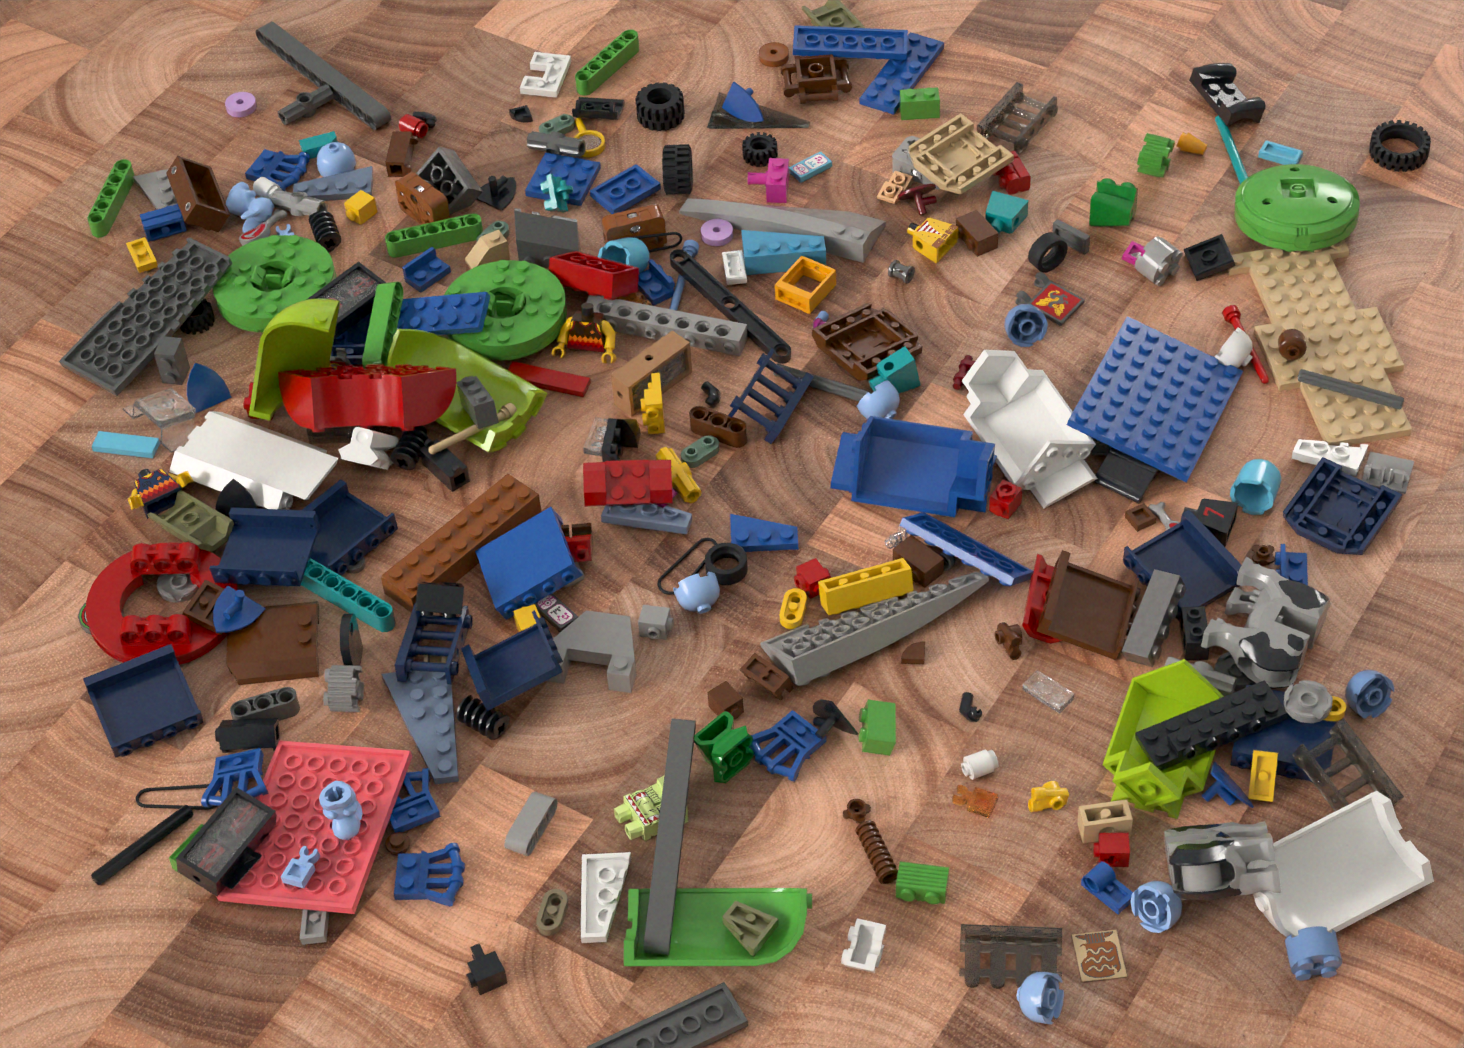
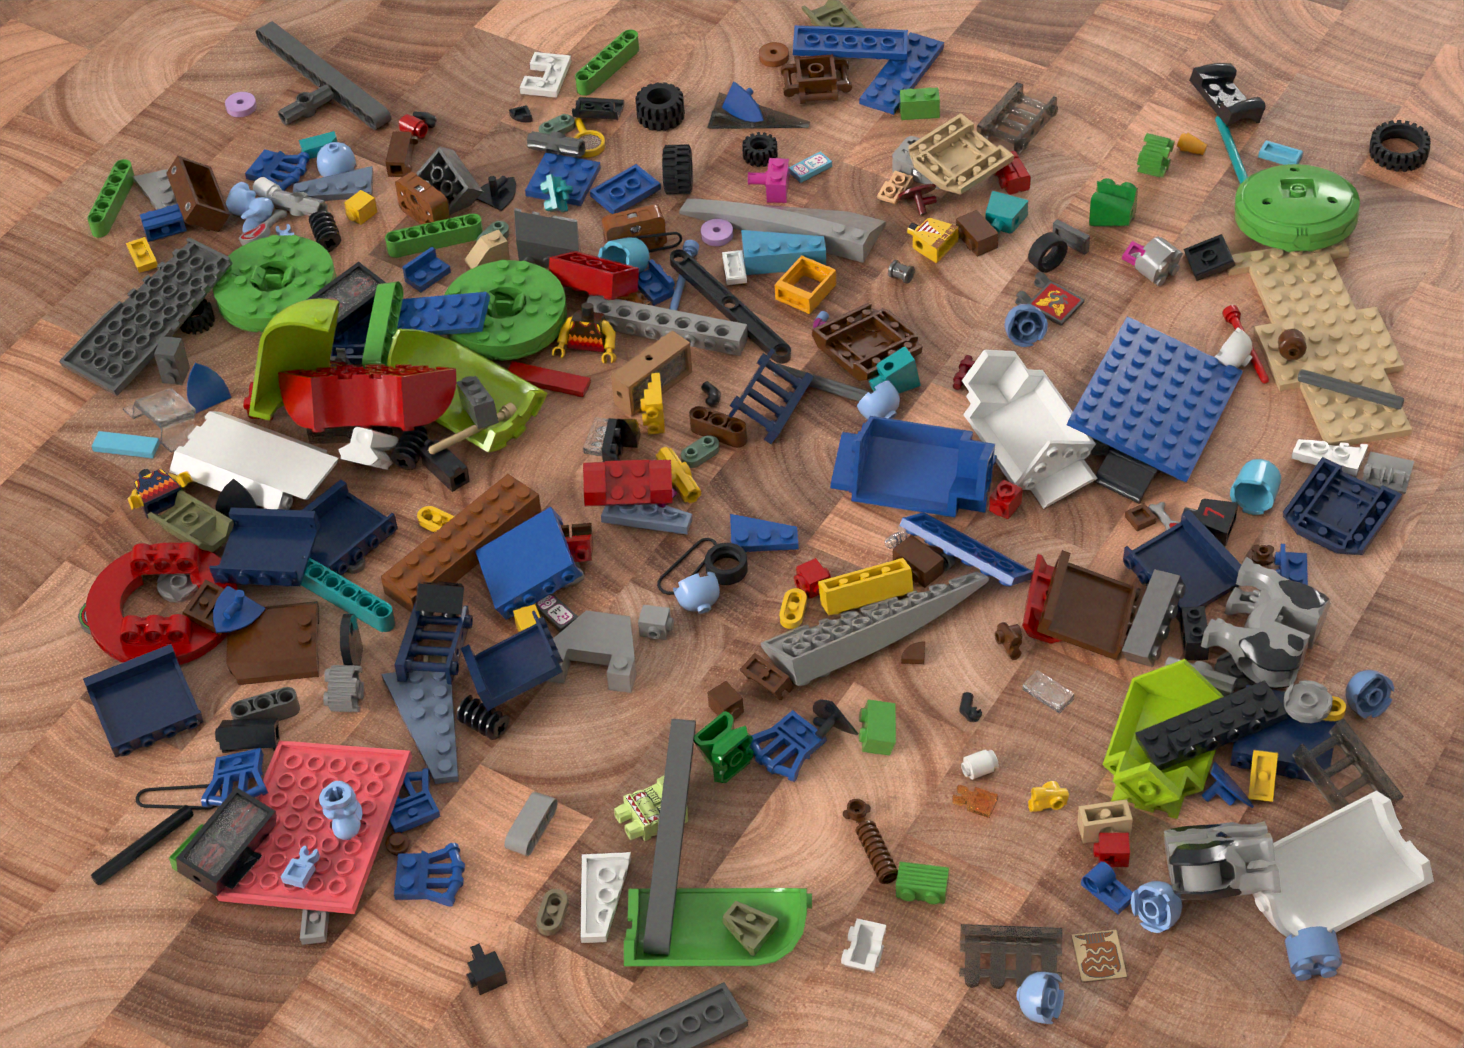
none -> yellow plate [417,506,454,533]

